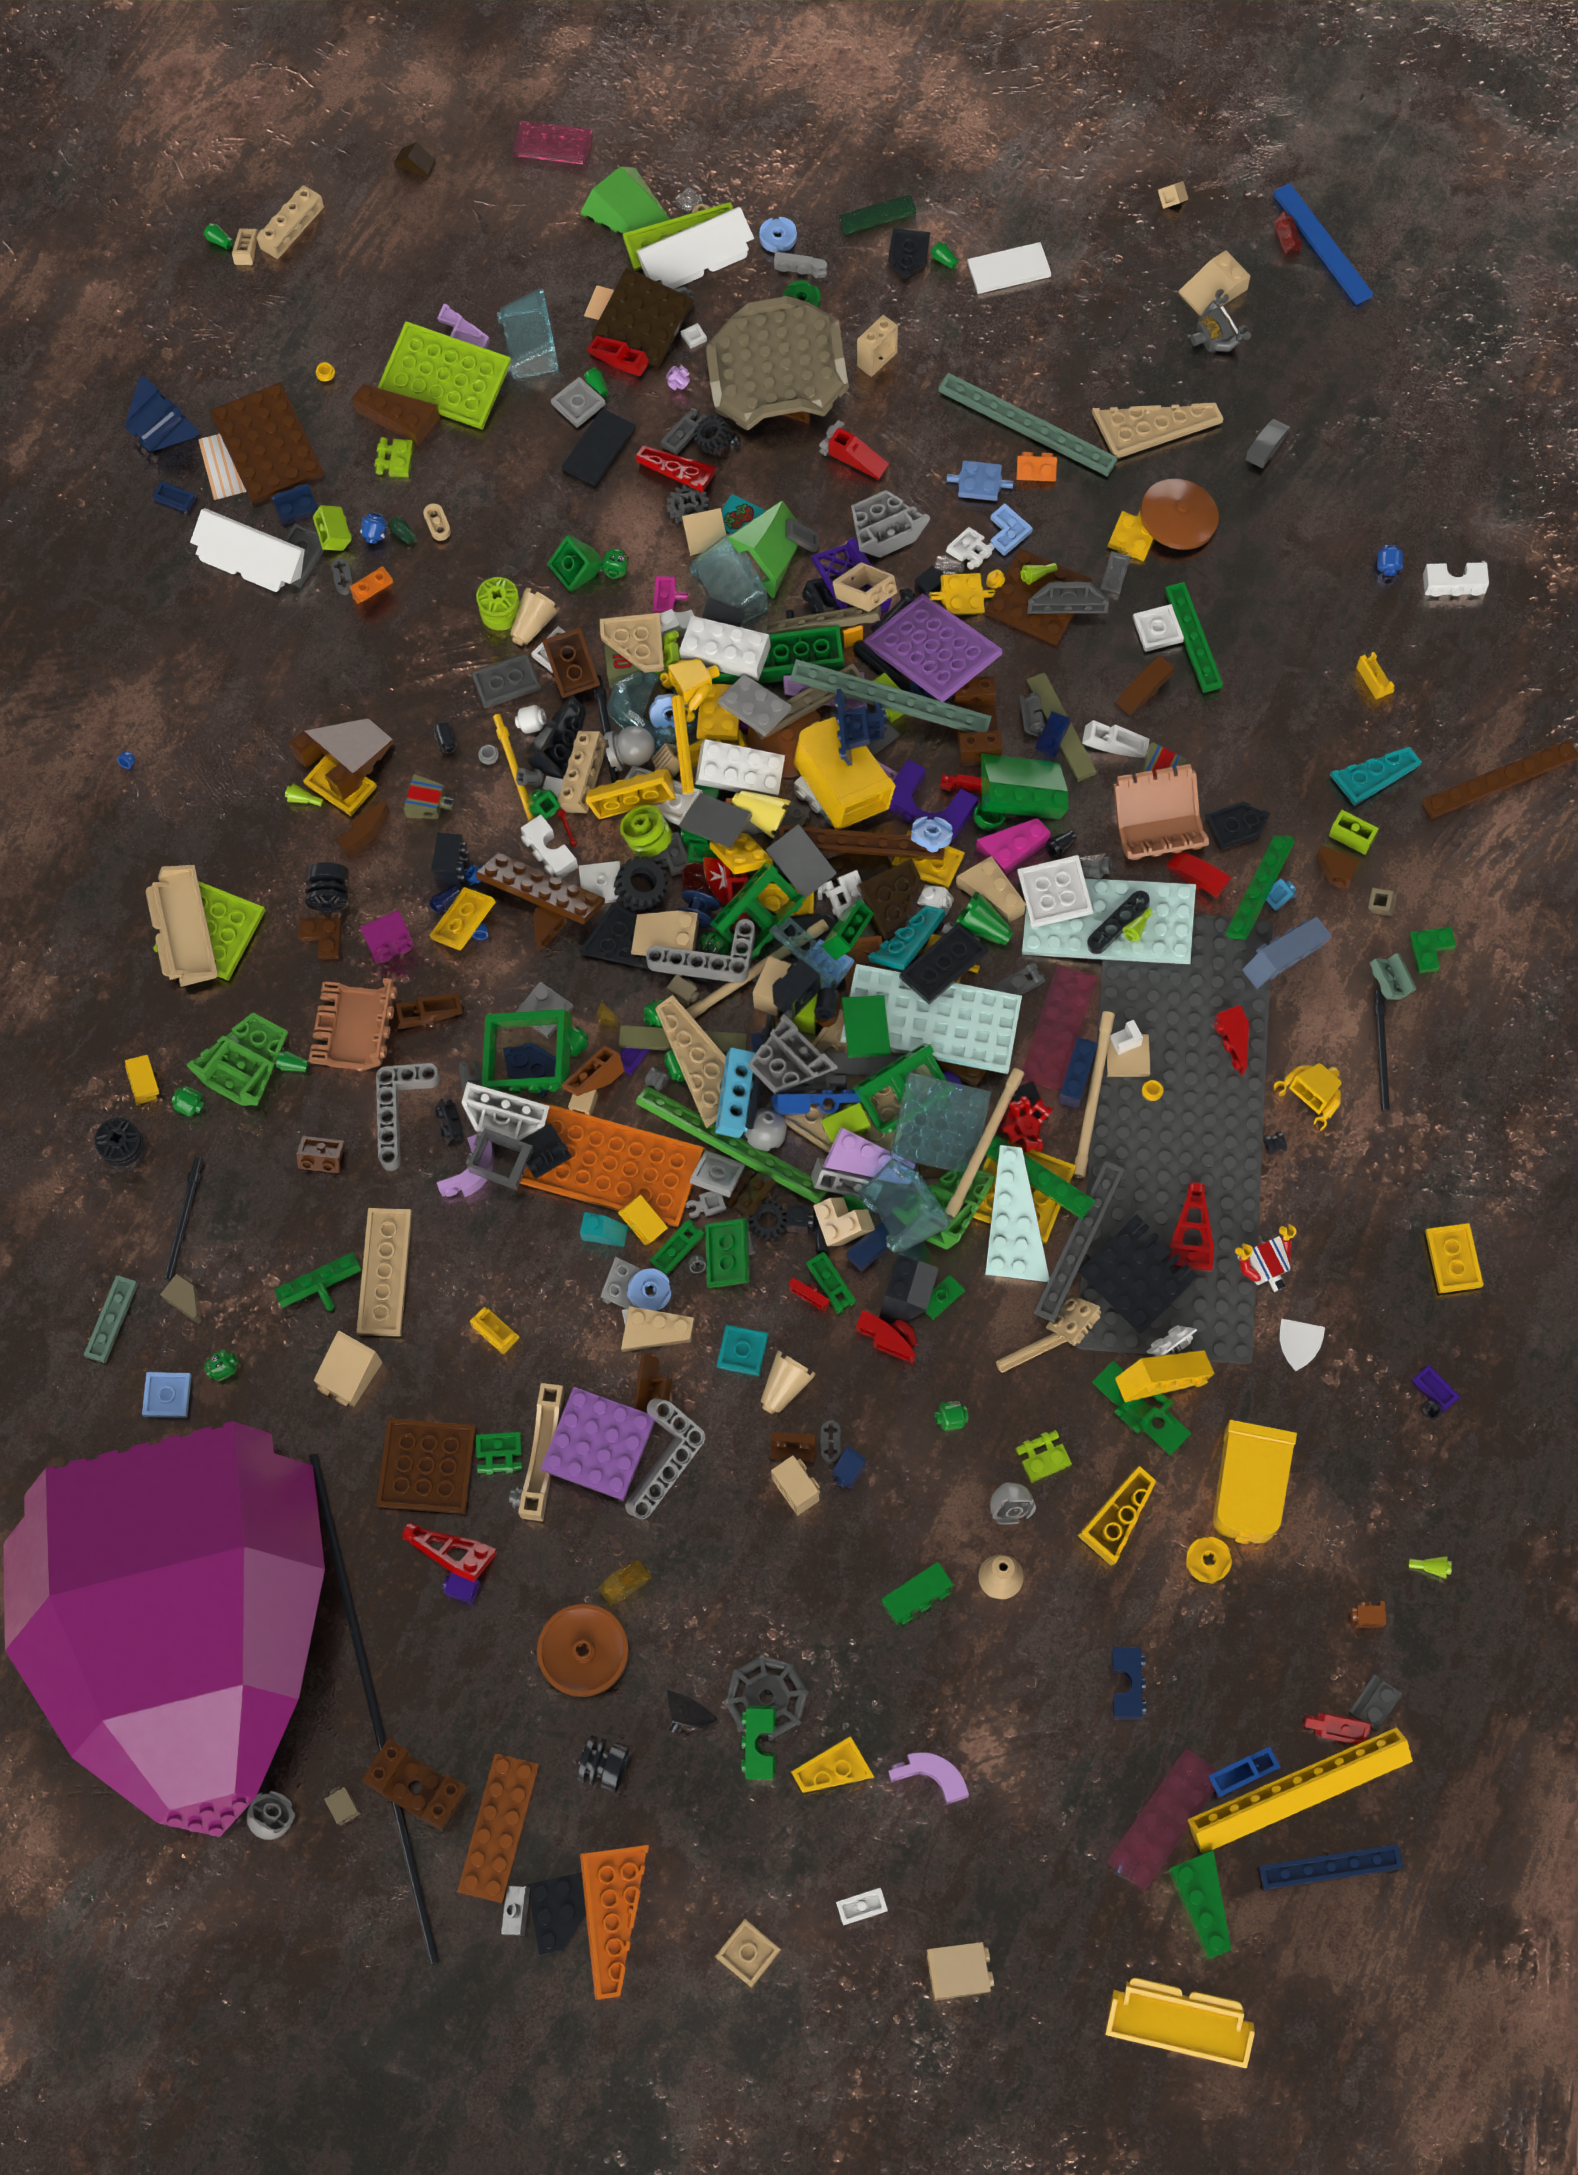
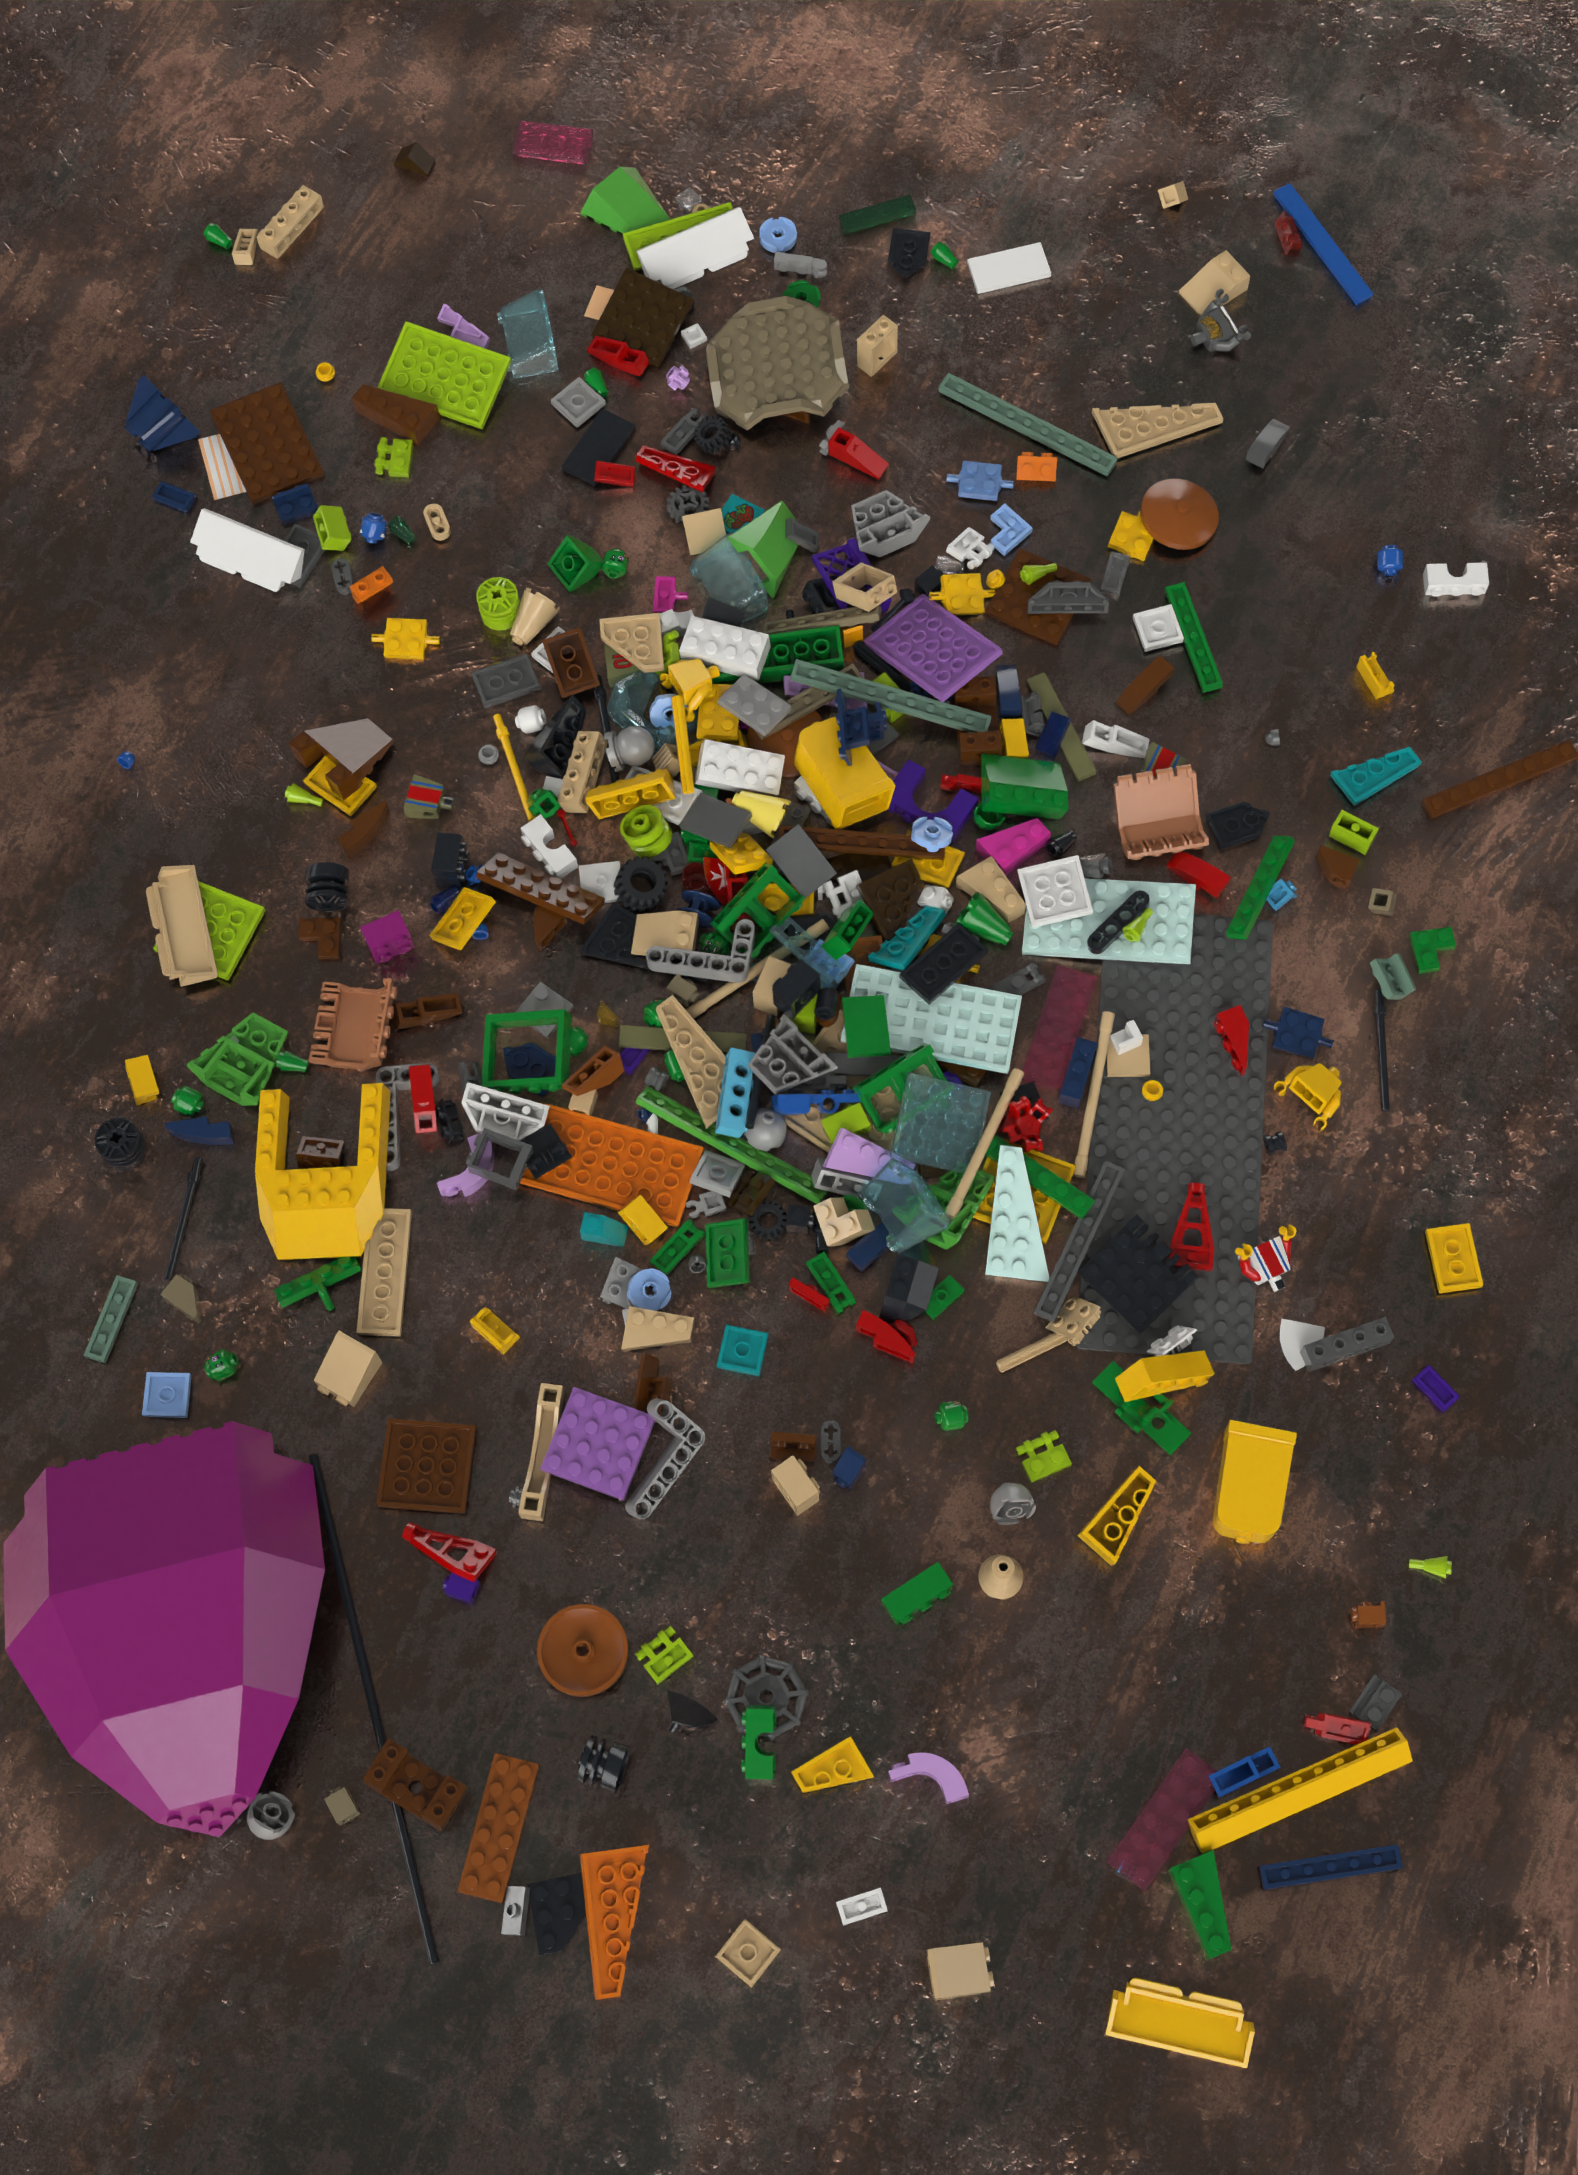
black brick [433,722,458,754] -> none
green plate [476,1432,523,1475] -> none
dark grey bush [516,768,543,787] -> none
clear yellow slope [597,1560,652,1607] -> none
tan cone [760,1351,816,1414] -> none
dark blue arch [1112,1647,1146,1720] -> none
yellow plate [1186,1537,1232,1583] -> none
sand blue wedge [1242,917,1332,989] -> none
black hinge [1422,1400,1442,1420] -> none
none -> dark blue slope [165,1117,235,1145]
none -> yellow wedge [255,1083,391,1260]
none -> yellow plate [371,618,440,660]
none -> red slope [409,1064,437,1133]
none -> red plate [594,461,635,487]
none -> lime plate [635,1626,694,1685]
none -> arm [636,1108,658,1134]
none -> dark blue slope [995,664,1021,718]
none -> yellow hinge [998,719,1029,758]
none -> dark blue plate [1262,1006,1334,1060]
none -> dark grey hinge [1265,729,1280,746]
none -> dark grey brick [1300,1317,1394,1372]

